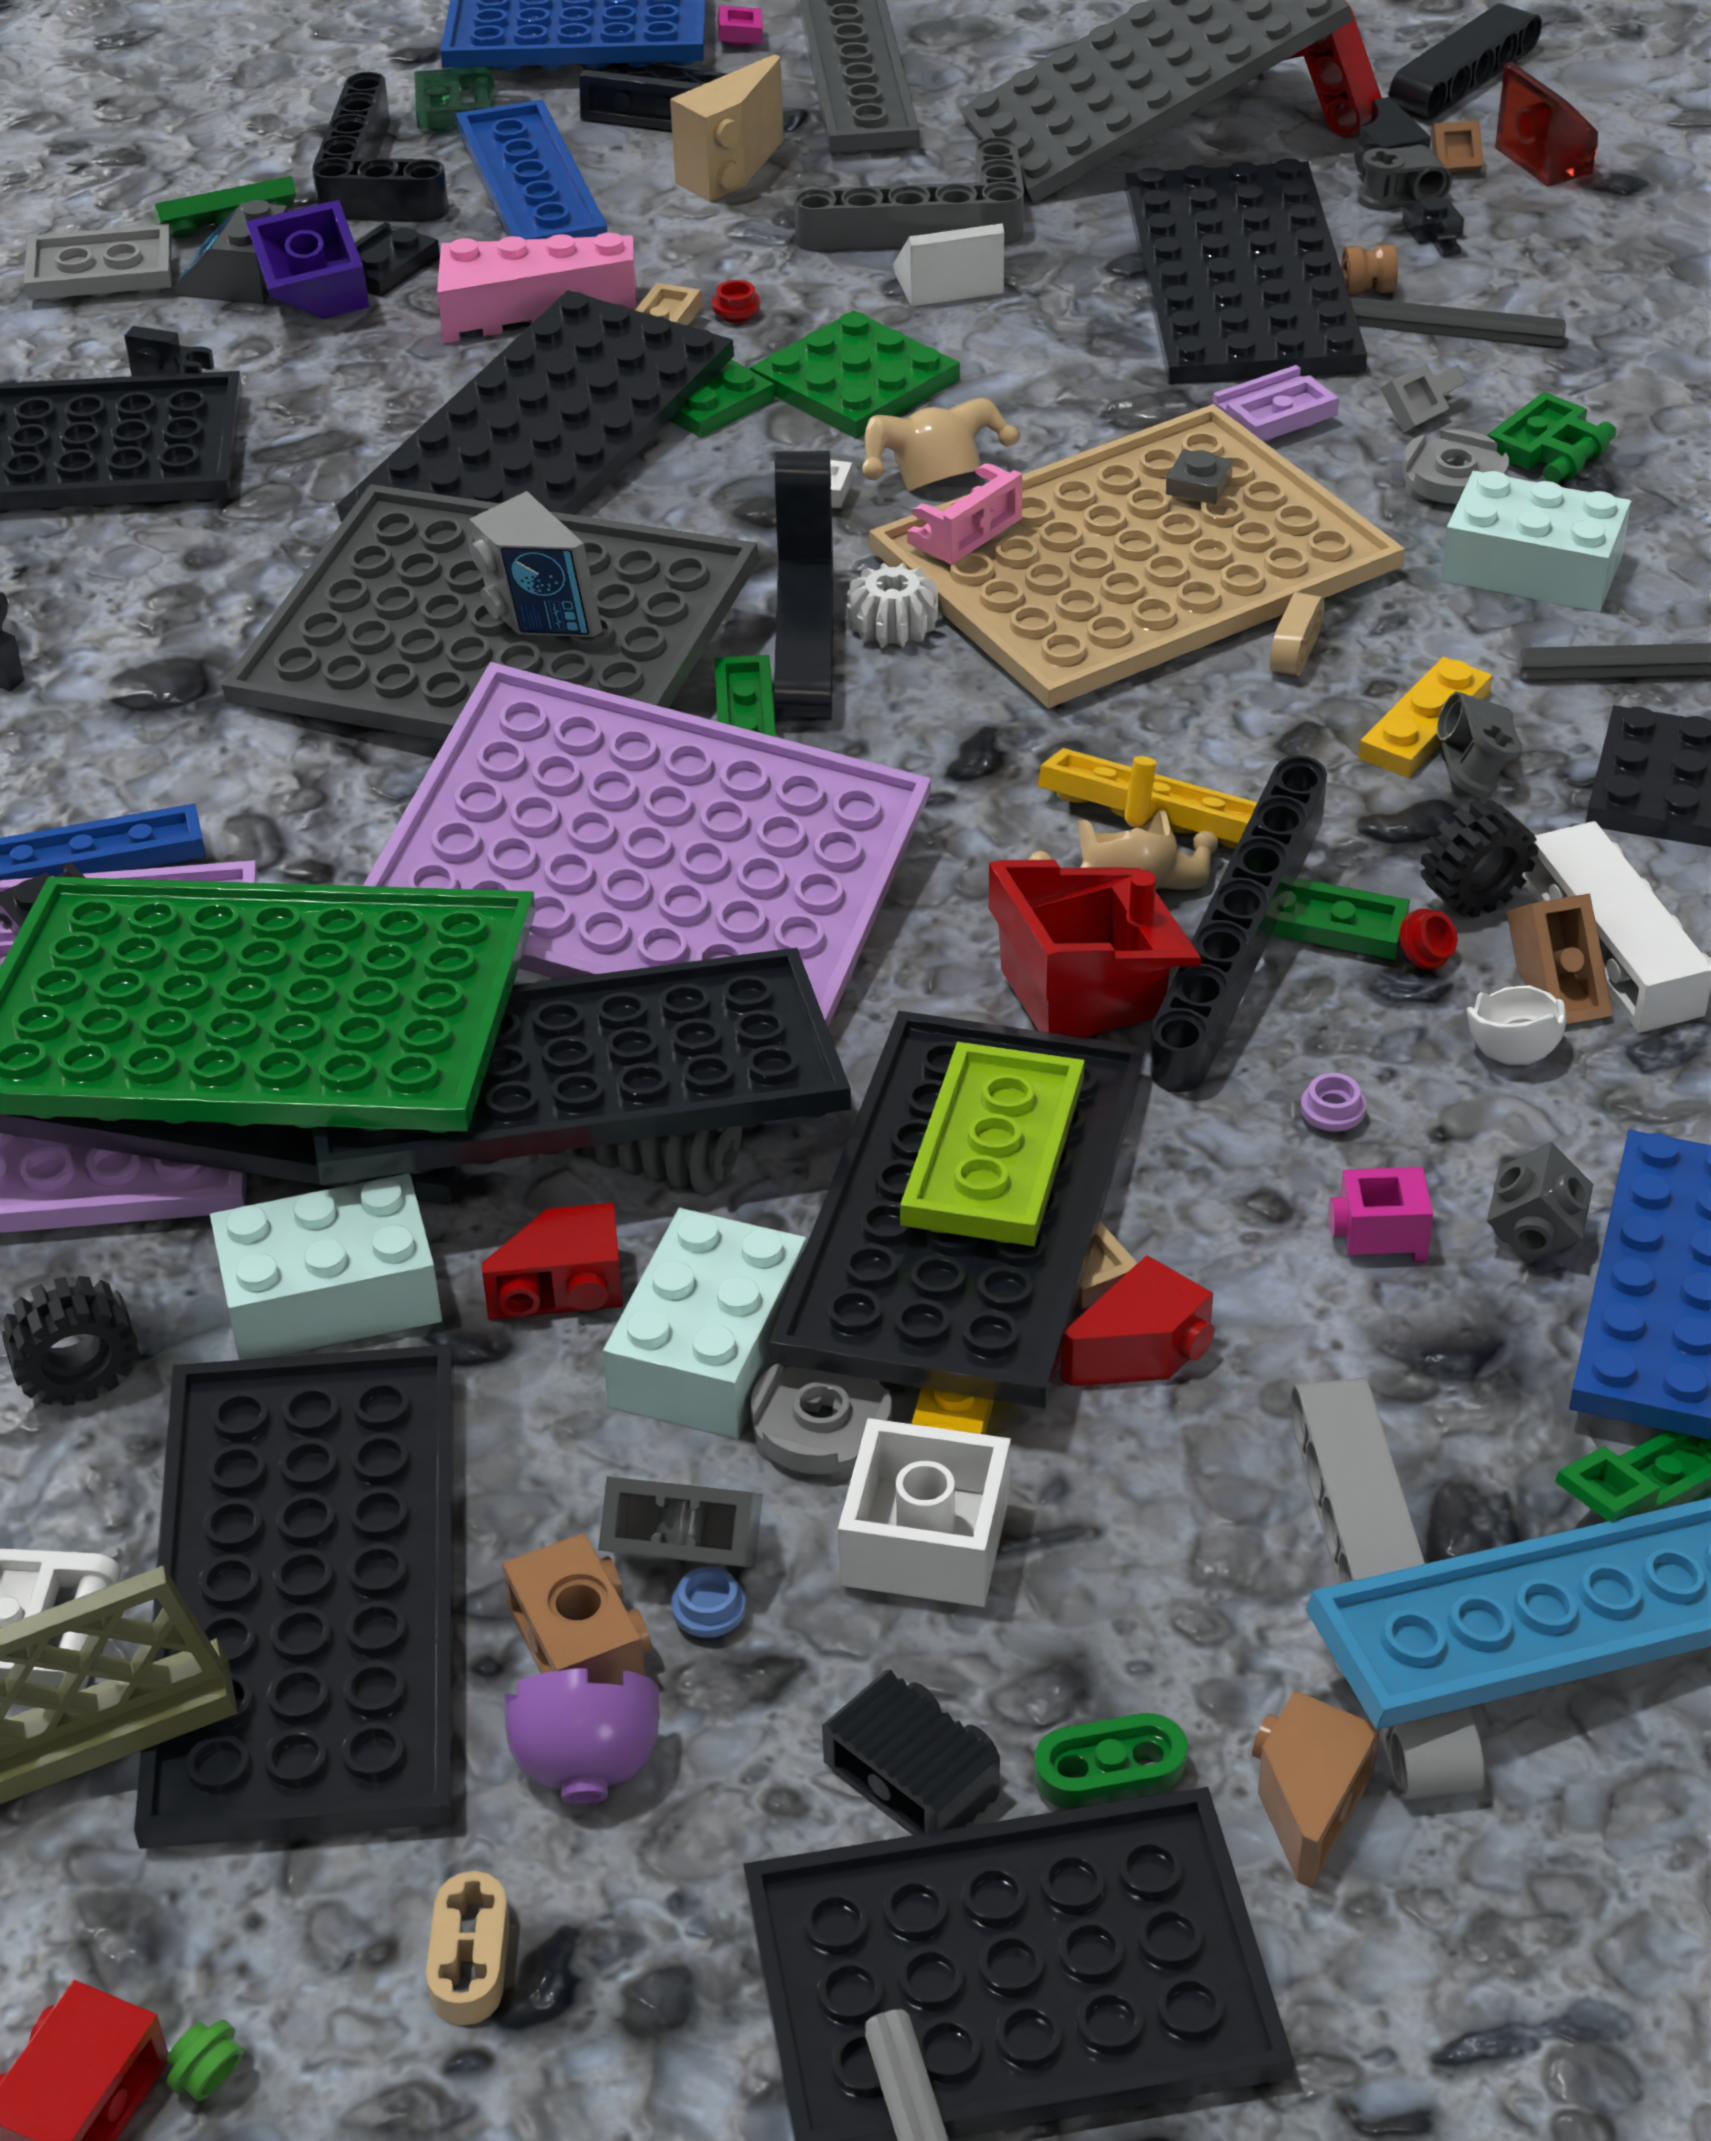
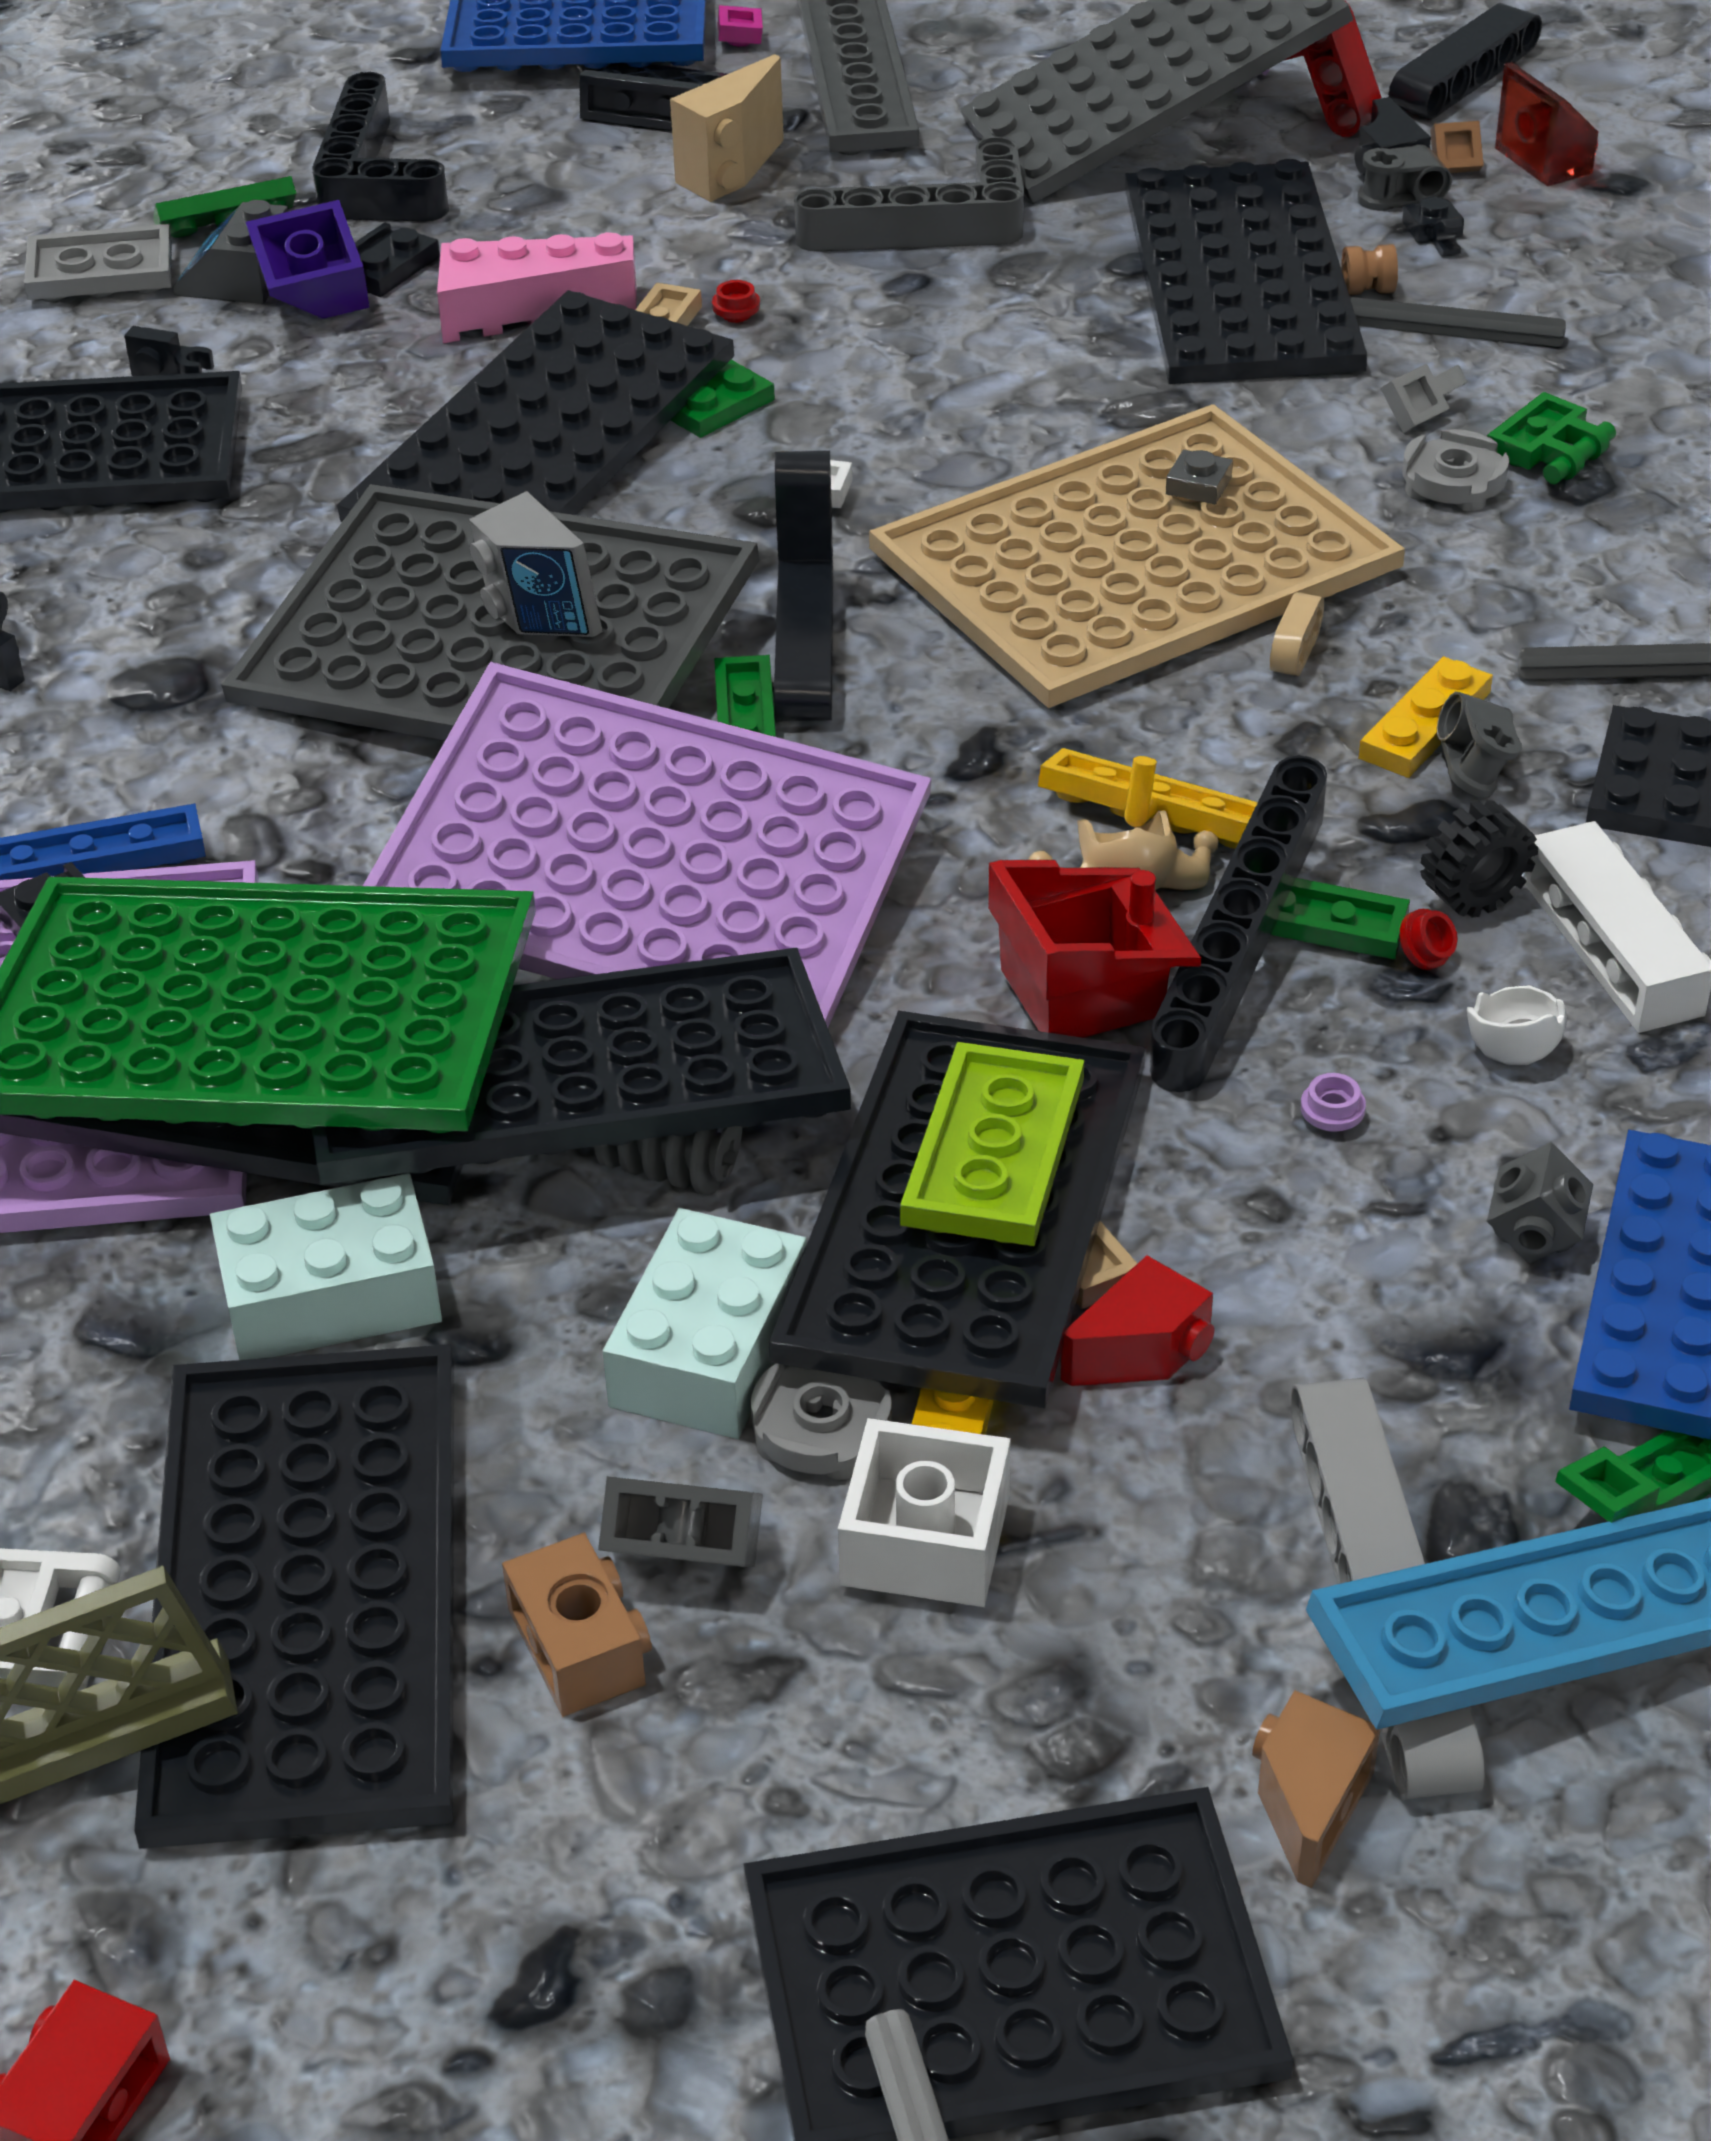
black tyre [2,1276,139,1406] -> none
bright green plate [166,2019,244,2101] -> none
clear green plate [414,67,495,131] -> none
tan beam [426,1871,510,2026] -> none
blue plate [456,99,608,240] -> none
red slope [482,1203,623,1320] -> none
medium lavender cylinder [504,1668,660,1804] -> none
medium blue plate [671,1566,746,1638] -> none
green plate [750,310,960,439] -> none
black brick [822,1670,1000,1835] -> none
white gear [847,563,938,648] -> none
tan piece [862,397,1020,491] -> none
white slope [893,223,1004,307] -> none
bright pink hinge [907,463,1022,565] -> none
green plate [1034,1713,1188,1809] -> none
lavender plate [1213,365,1339,442] -> none
dark pink brick [1328,1167,1433,1262] -> none
light aqua brick [1441,470,1631,612] -> none
medium nougat slope [1506,893,1613,1024] -> none

